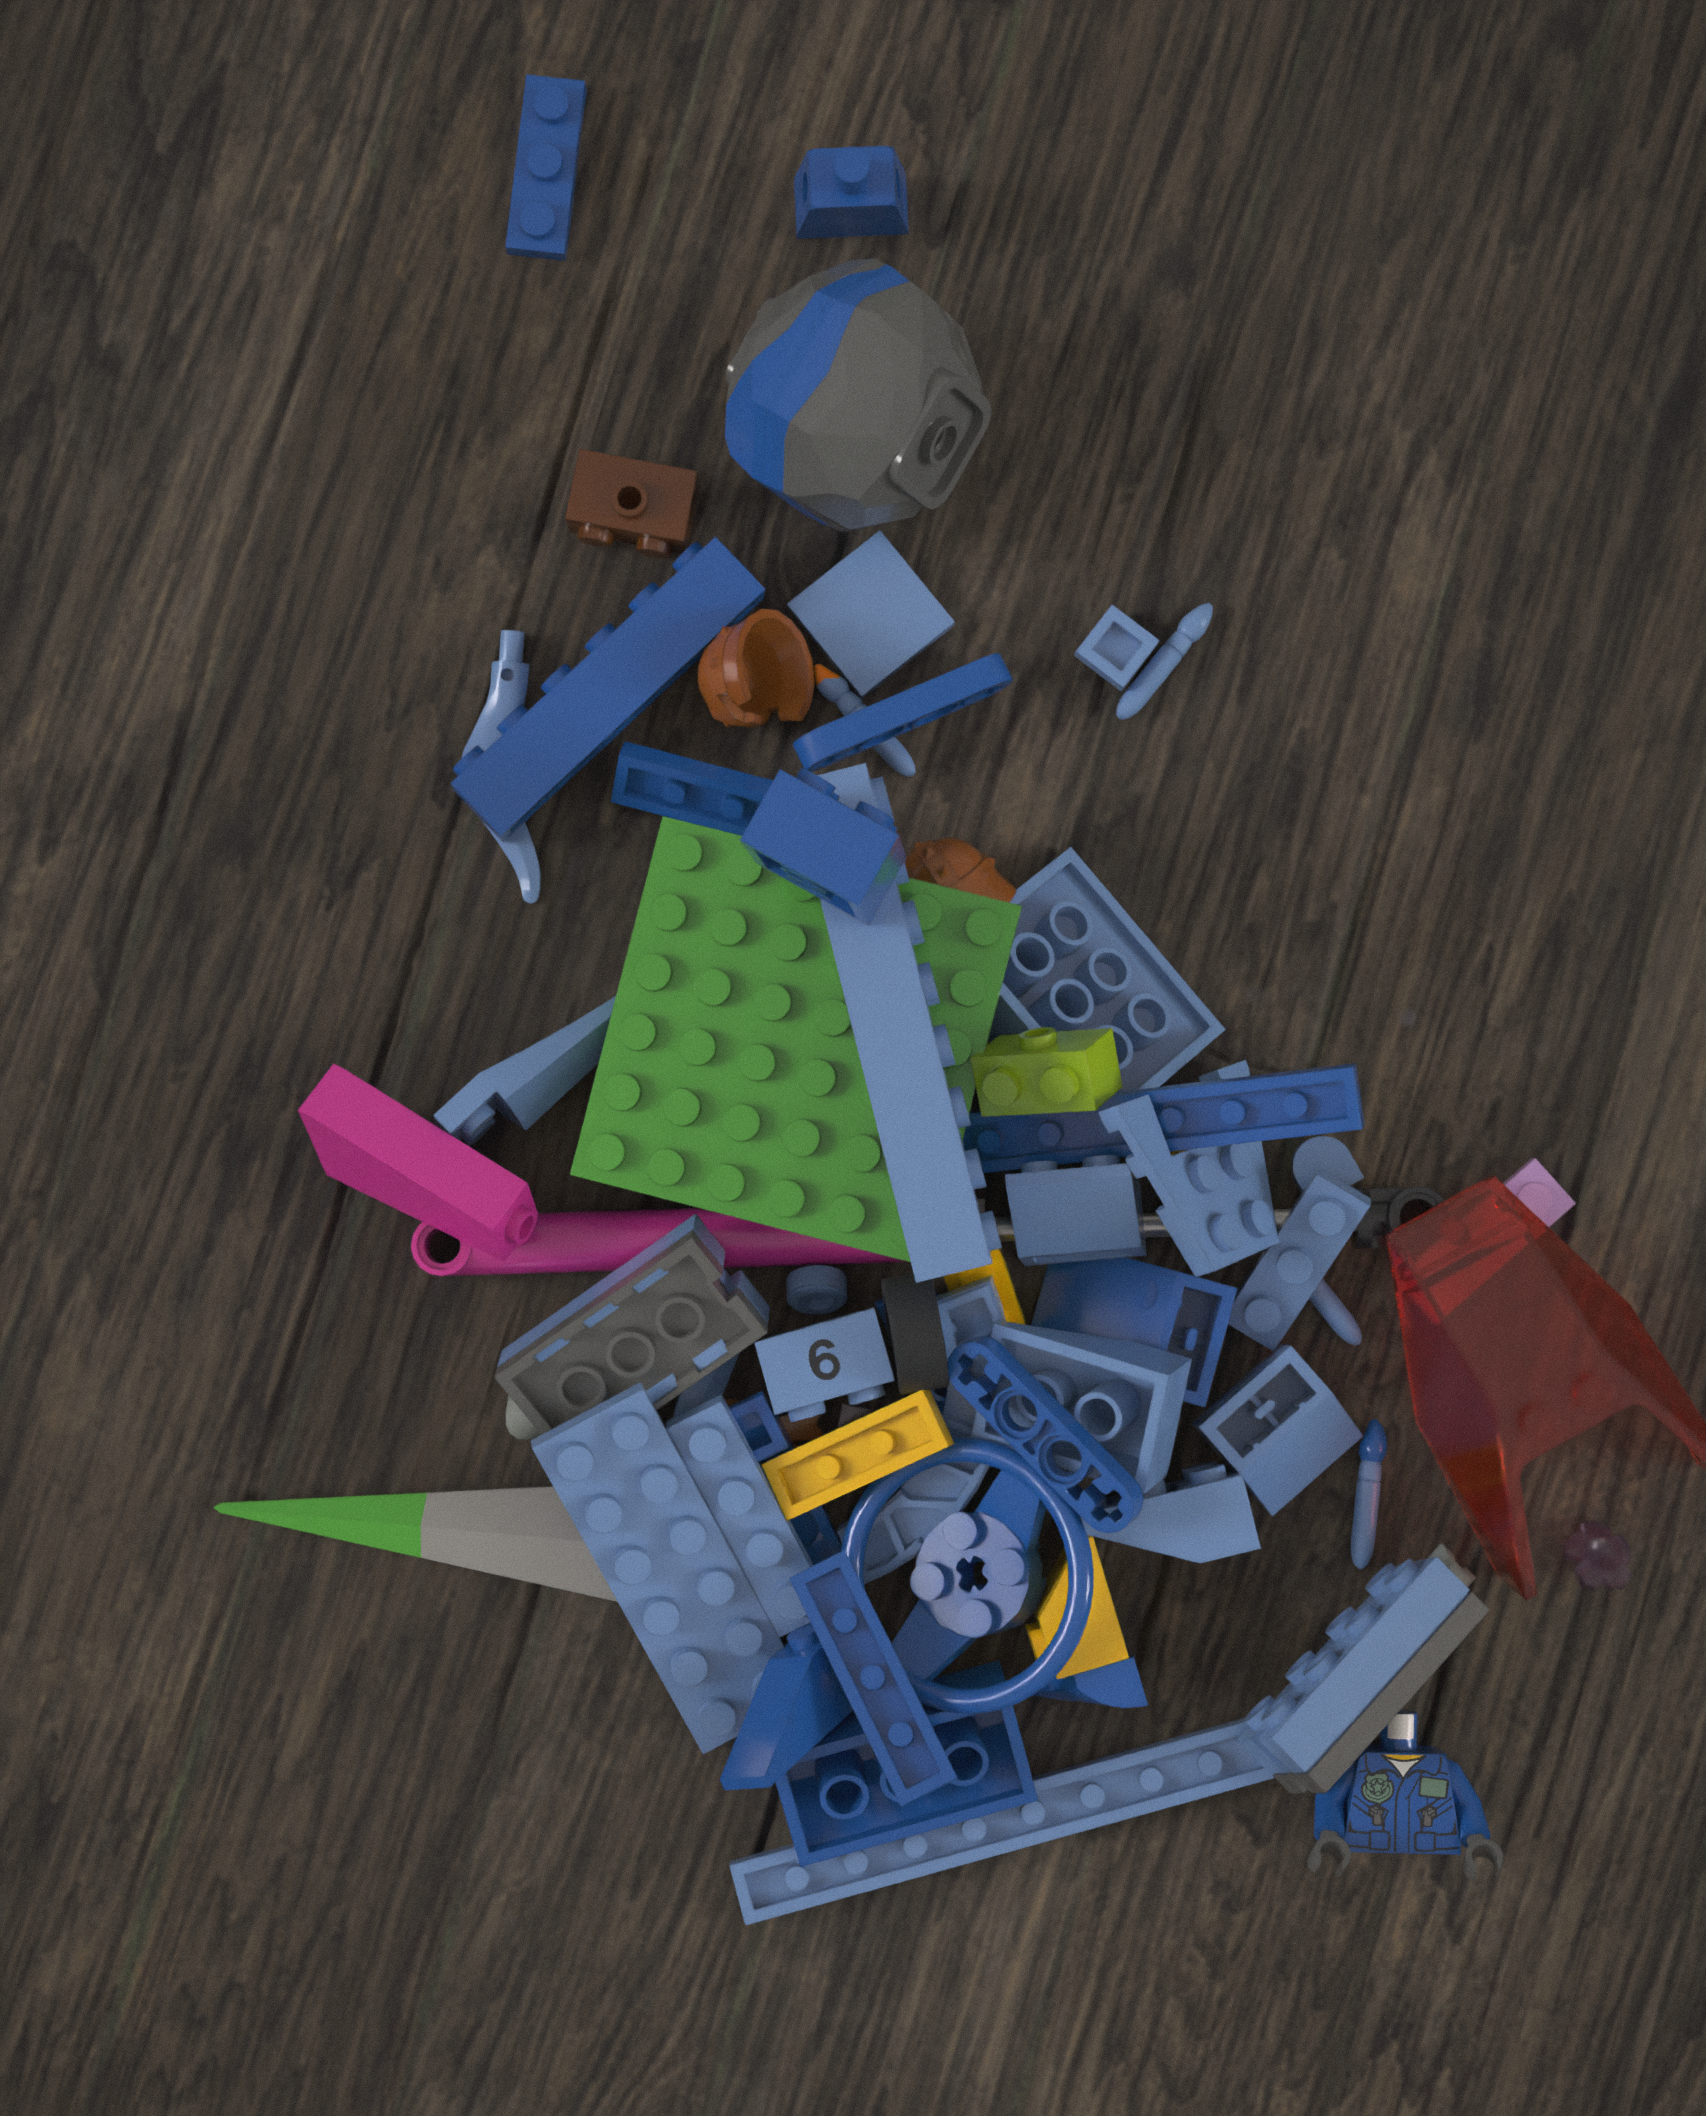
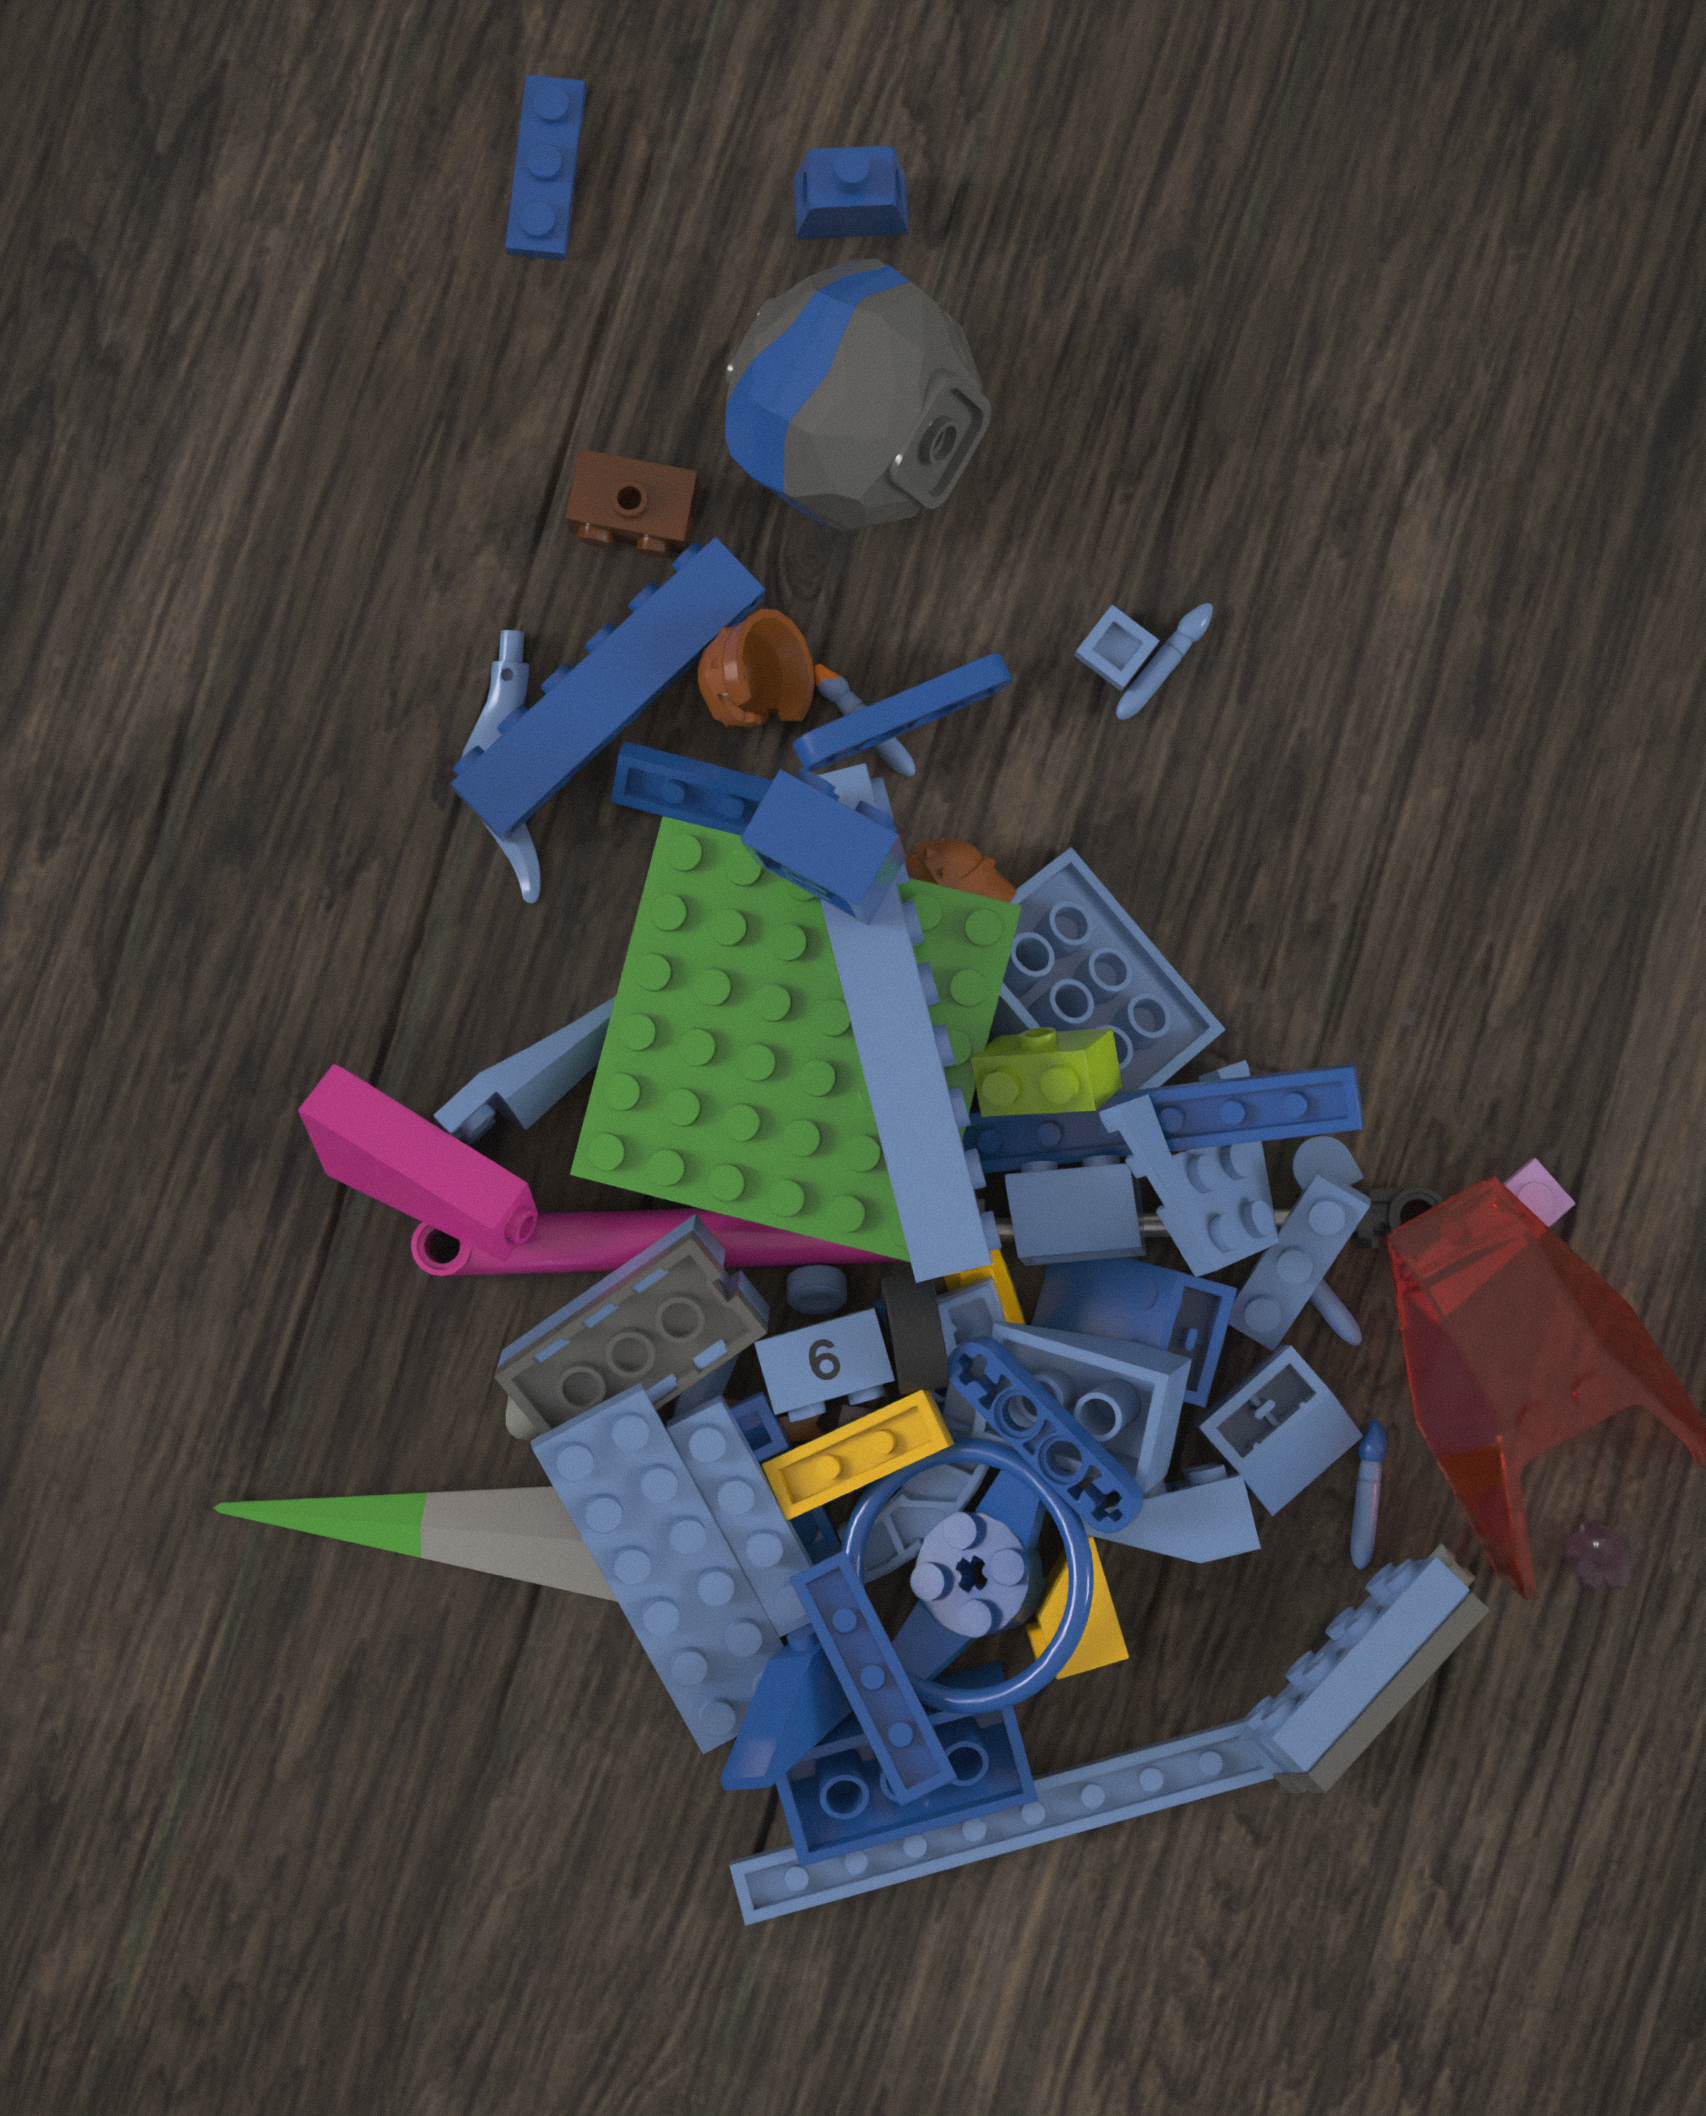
medium blue tile [787,530,955,699] -> none
blue slope [1012,1650,1148,1708] -> none
blue torso [1307,1710,1503,1881] -> none

